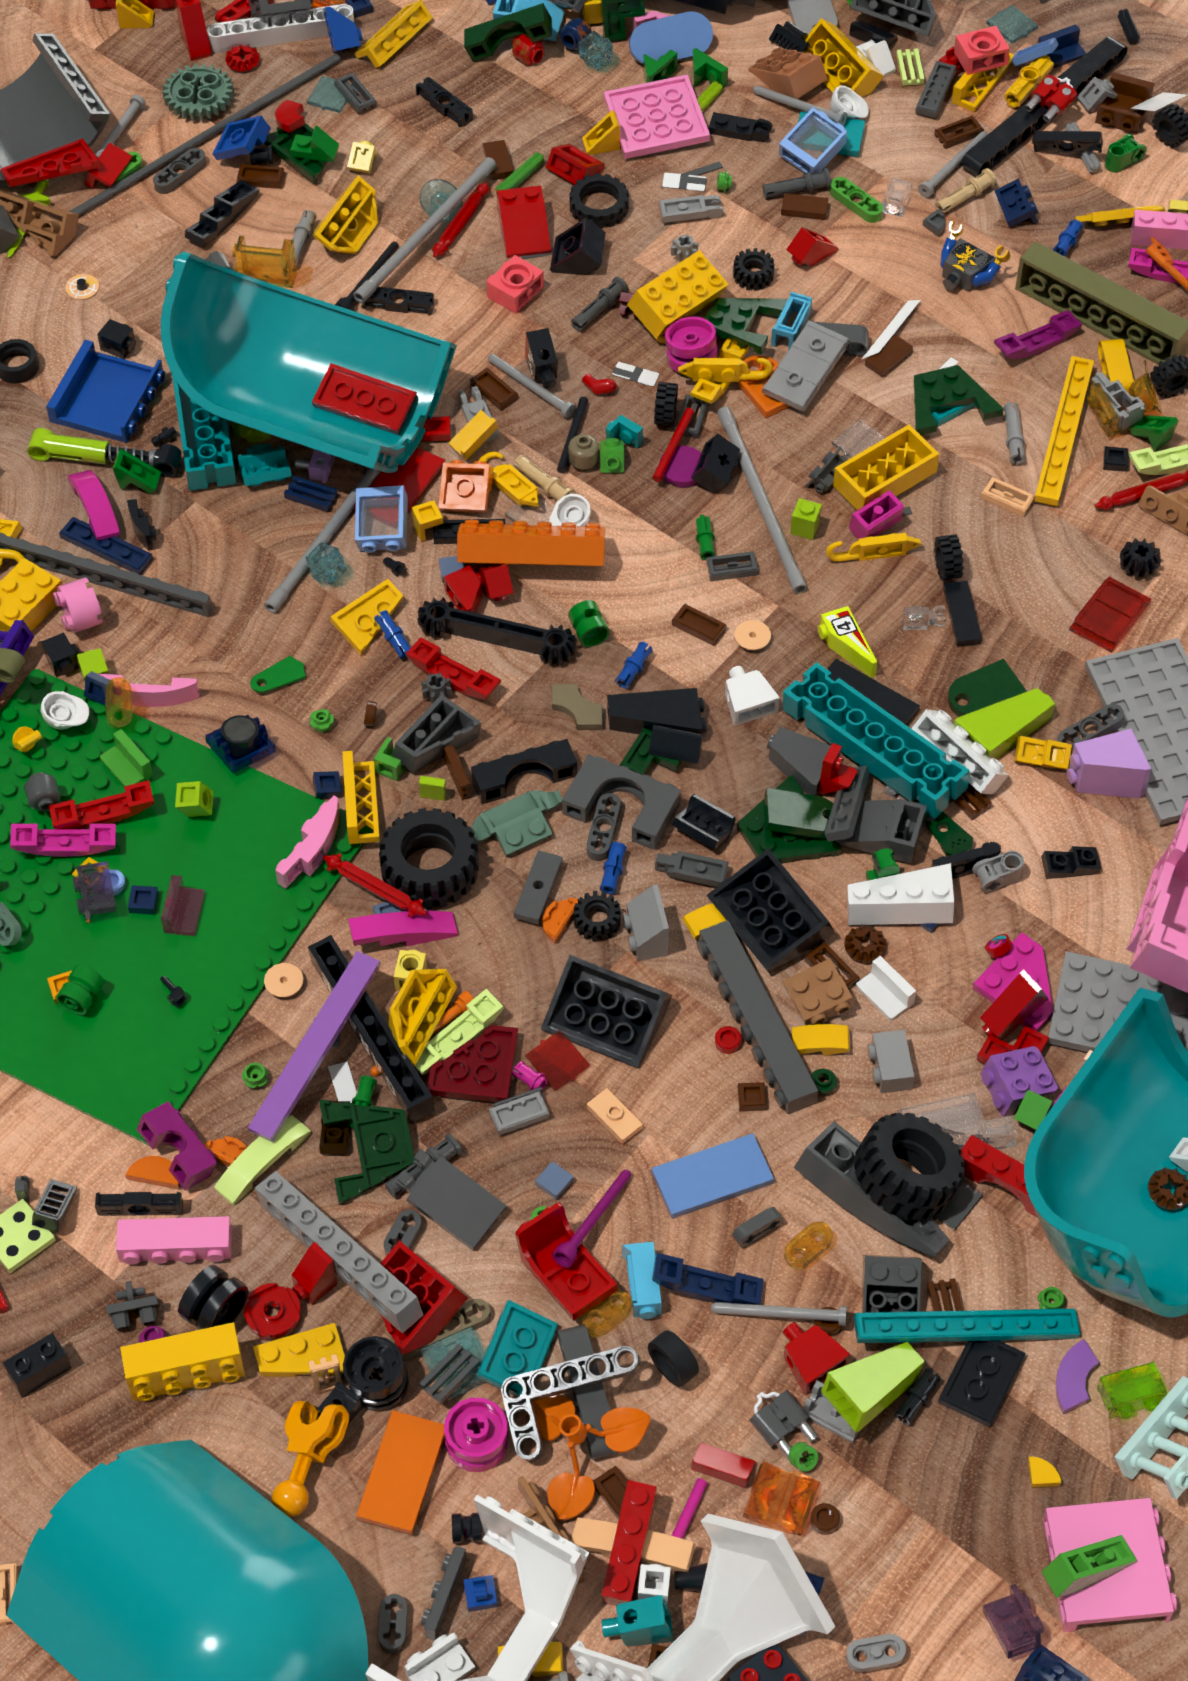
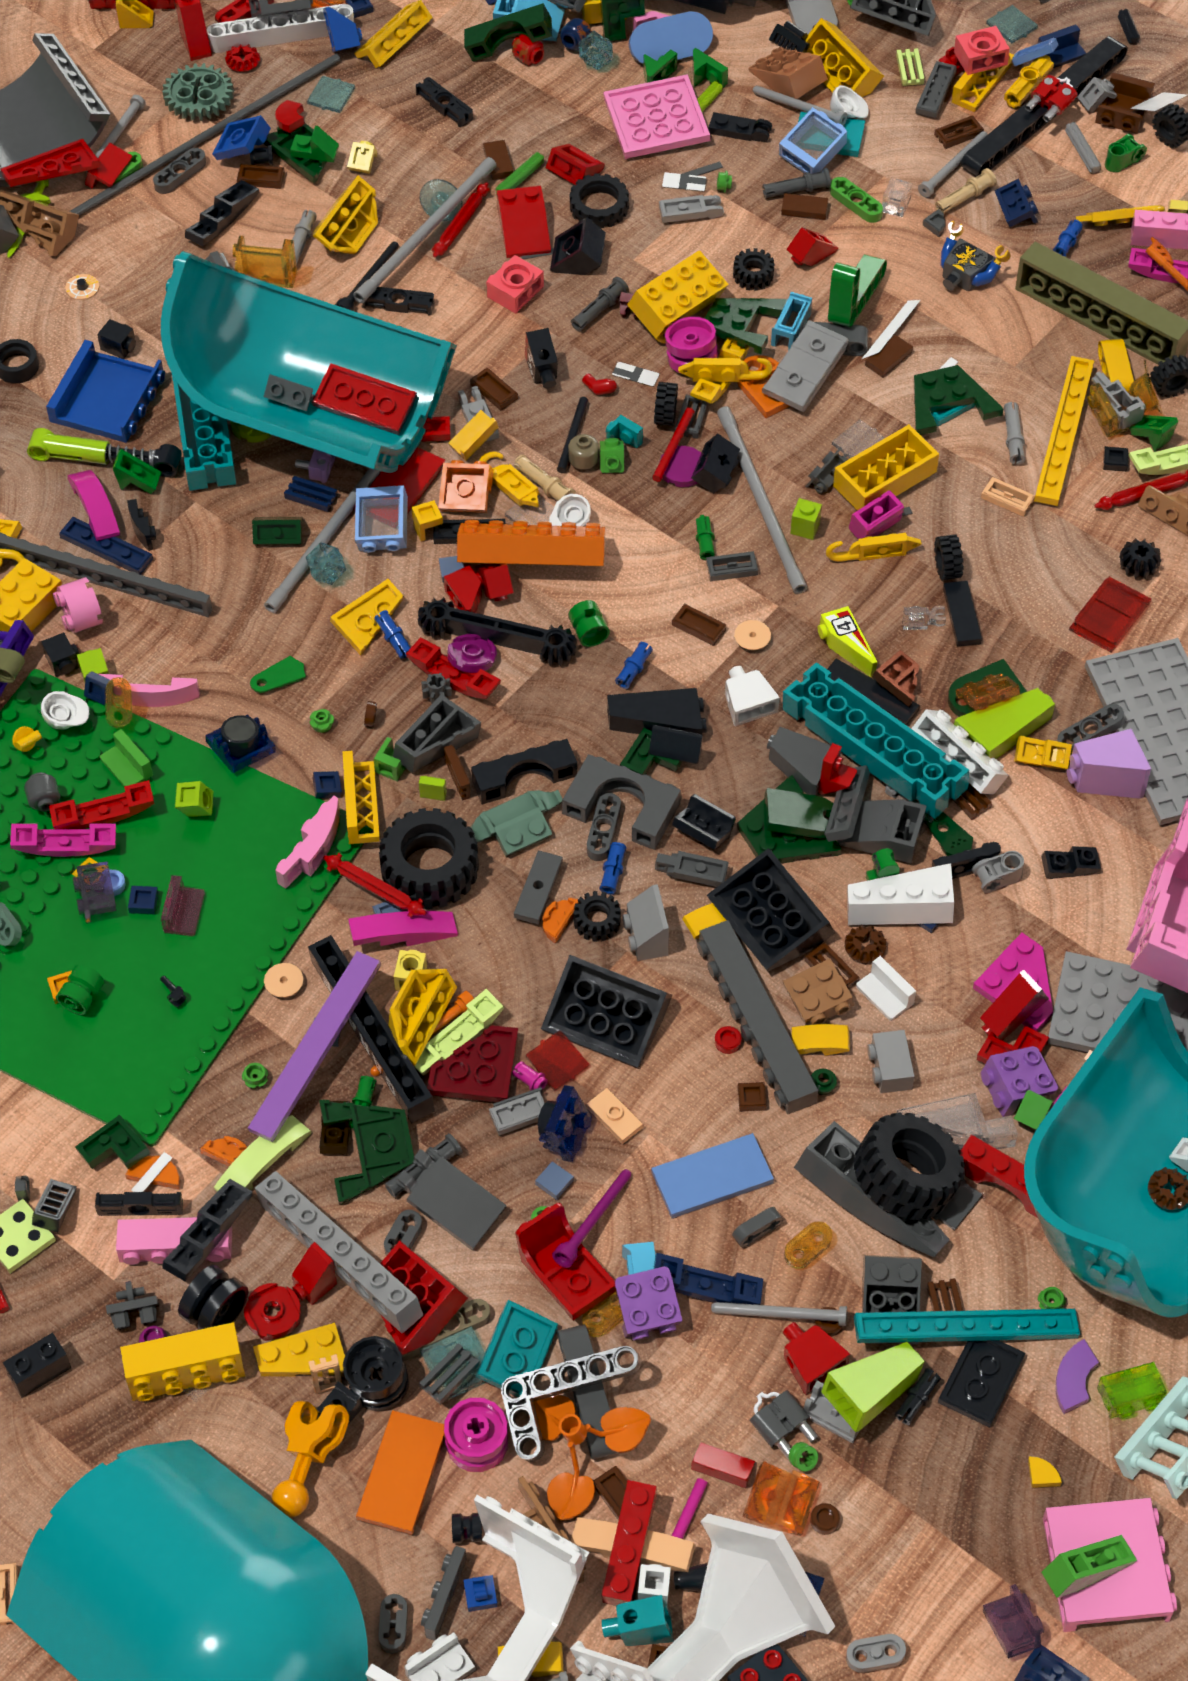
magenta arch [136,1101,217,1191] -> none
black piece [151,427,177,446] -> none
teal slope [238,443,292,486] -> none
white sticker [328,1062,357,1103] -> none
dark grey tile [334,73,377,114] -> none
black piece [383,557,407,576] -> none
light grey bar [488,354,576,419] -> none
dark tan tile [552,684,602,730] -> none
yellow slope [582,110,620,155] -> none
black tyre [647,1330,699,1387] -> none
light grey gear [671,235,699,262] -> none
black slope [849,20,897,48] -> none
white slope [857,40,896,77] -> none
red tile [985,934,1013,958] -> none
magenta slope [994,310,1082,359] -> none
black piece [1032,131,1103,153] -> none
none -> dark green plate [75,1115,150,1169]
none -> white sticker [131,1152,173,1192]
none -> black slope [162,1179,253,1282]
none -> dark green panel [252,517,303,544]
none -> dark grey hinge [264,374,315,411]
none -> magenta tile [447,634,497,673]
none -> clear blue piece [538,1085,592,1162]
none -> medium lavender bracket [615,1266,683,1341]
none -> green beam [828,254,887,327]
none -> copper wing [872,650,919,707]
none -> clear orange plate [956,673,1020,711]

